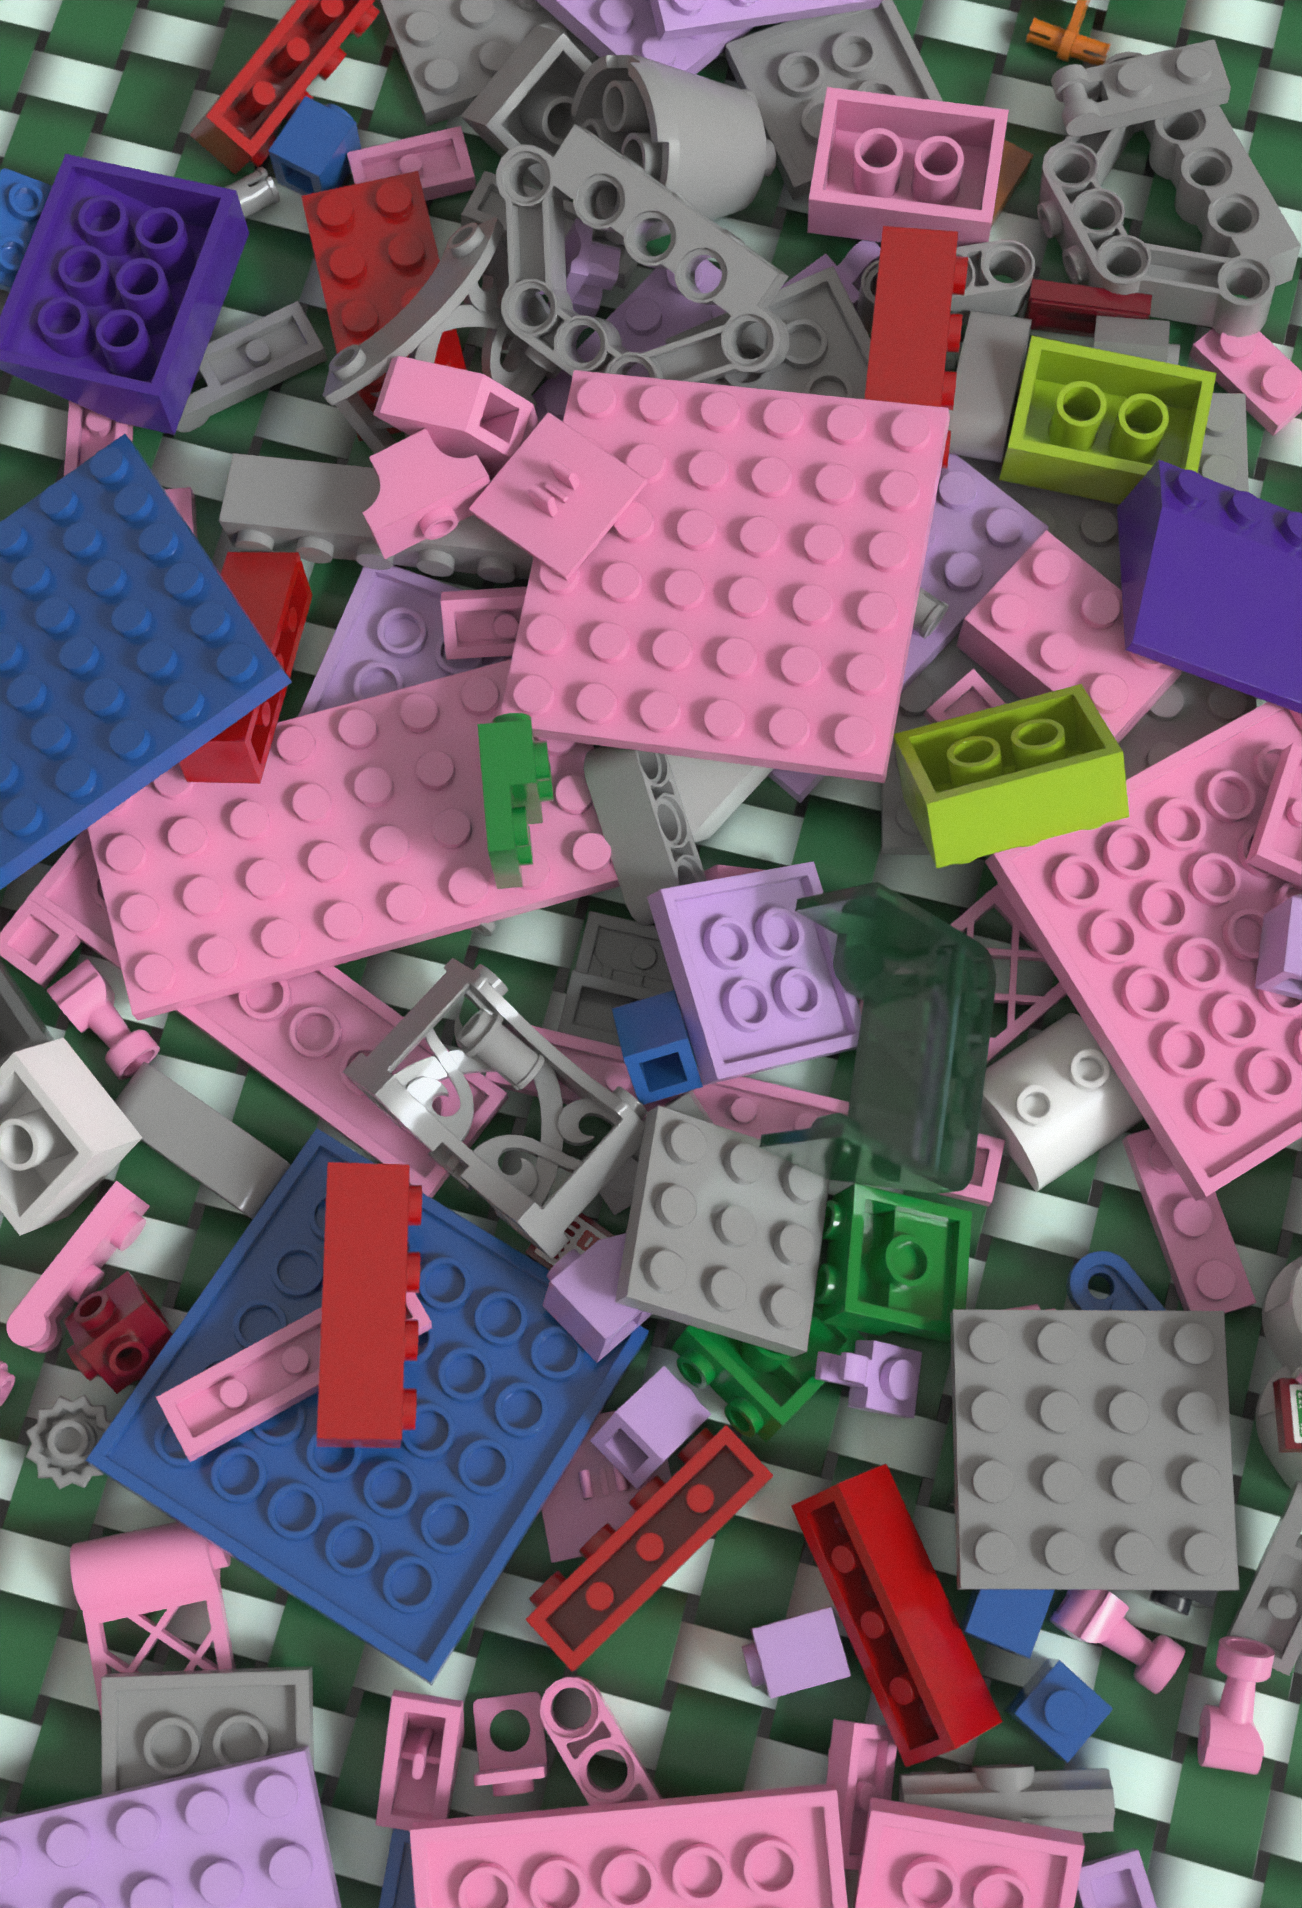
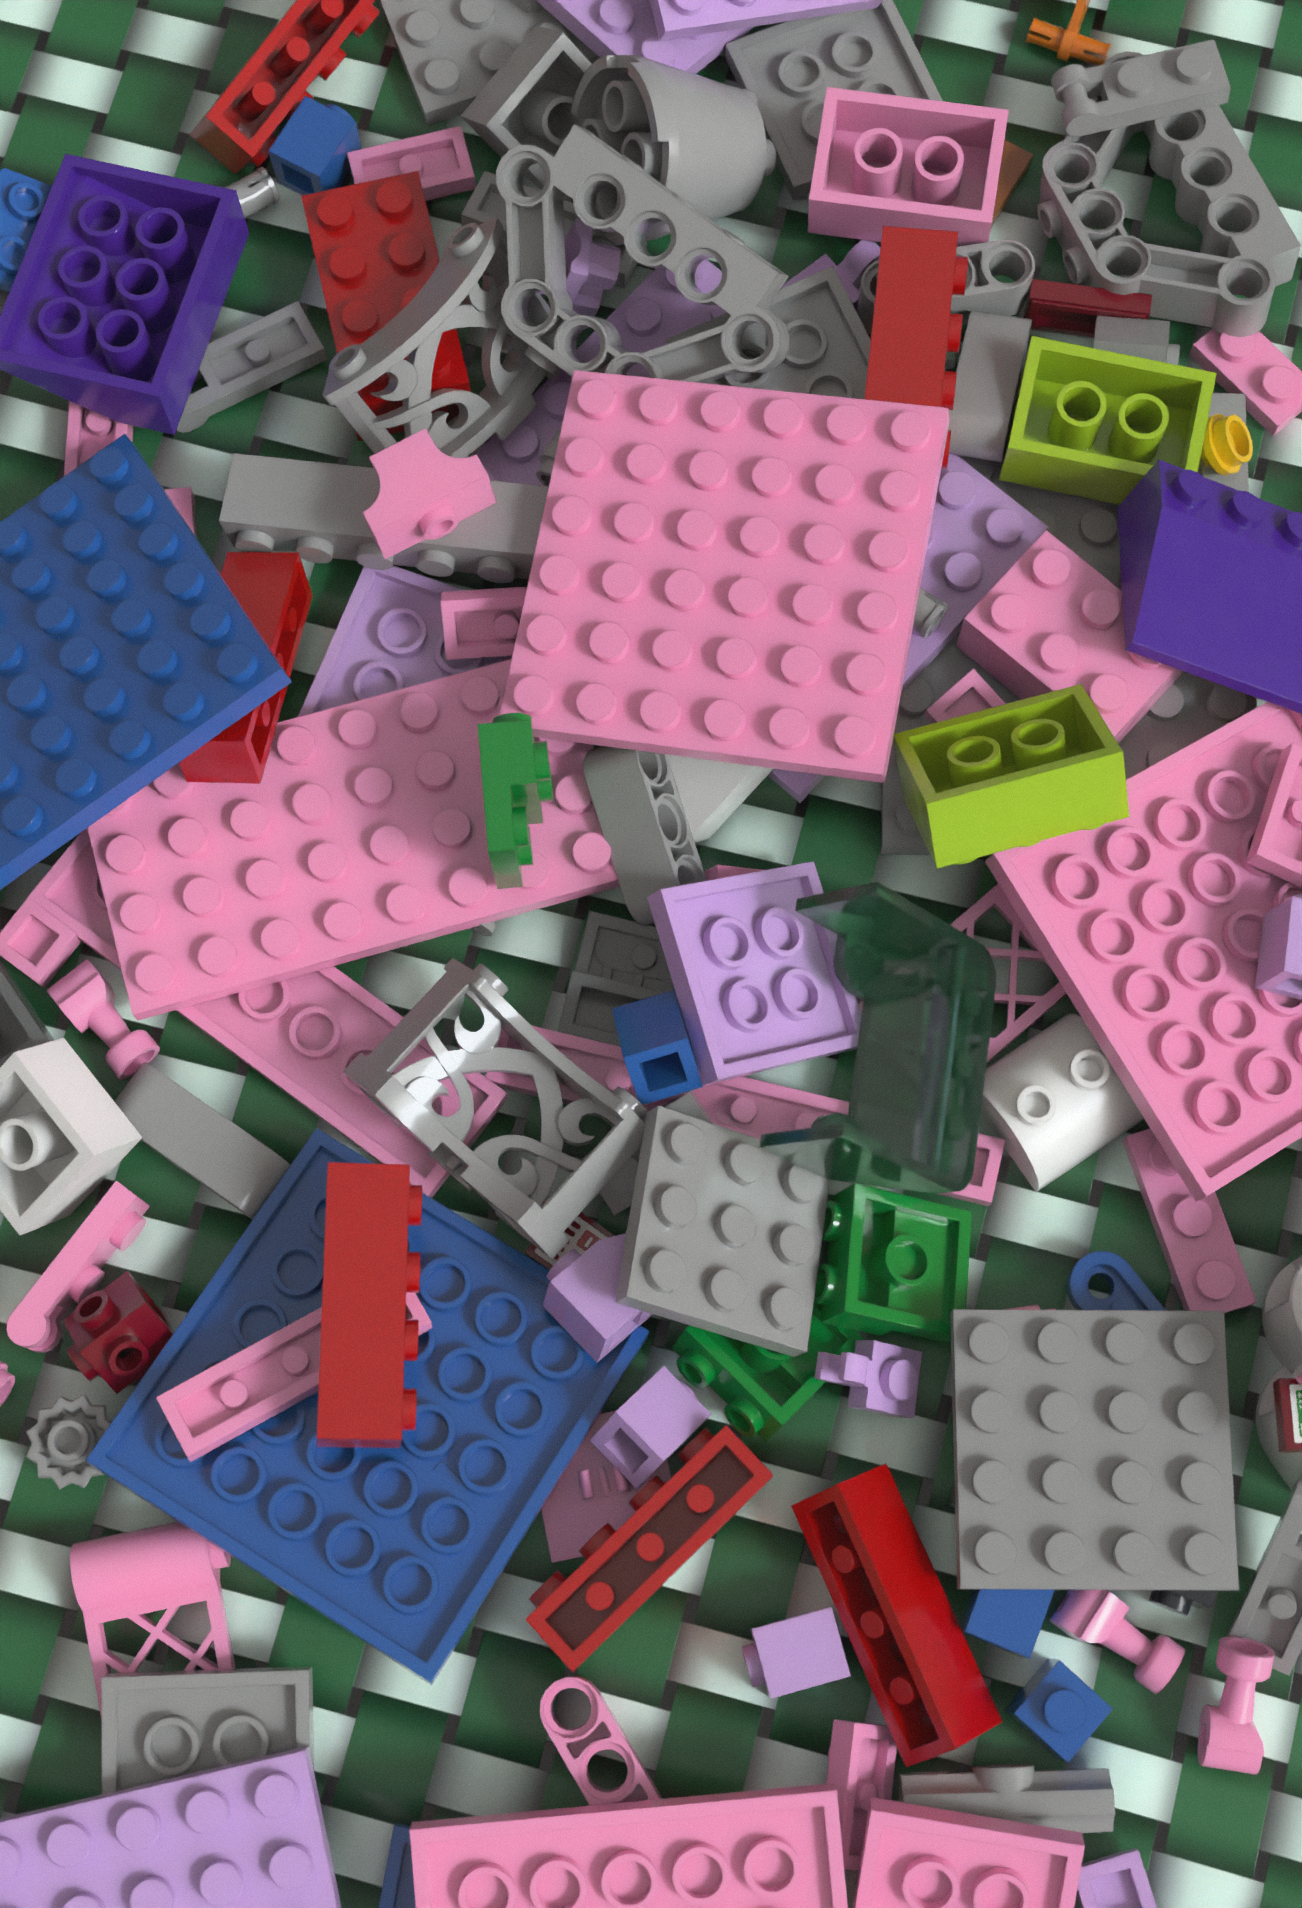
bright pink slope [373,356,539,480] -> none
bright pink slope [376,1690,465,1831] -> none
light grey pin [457,1009,545,1091] -> none
bright pink piece [469,412,648,581] -> none
bright pink bracket [473,1692,549,1797] -> none
none -> yellow plate [1201,414,1253,476]

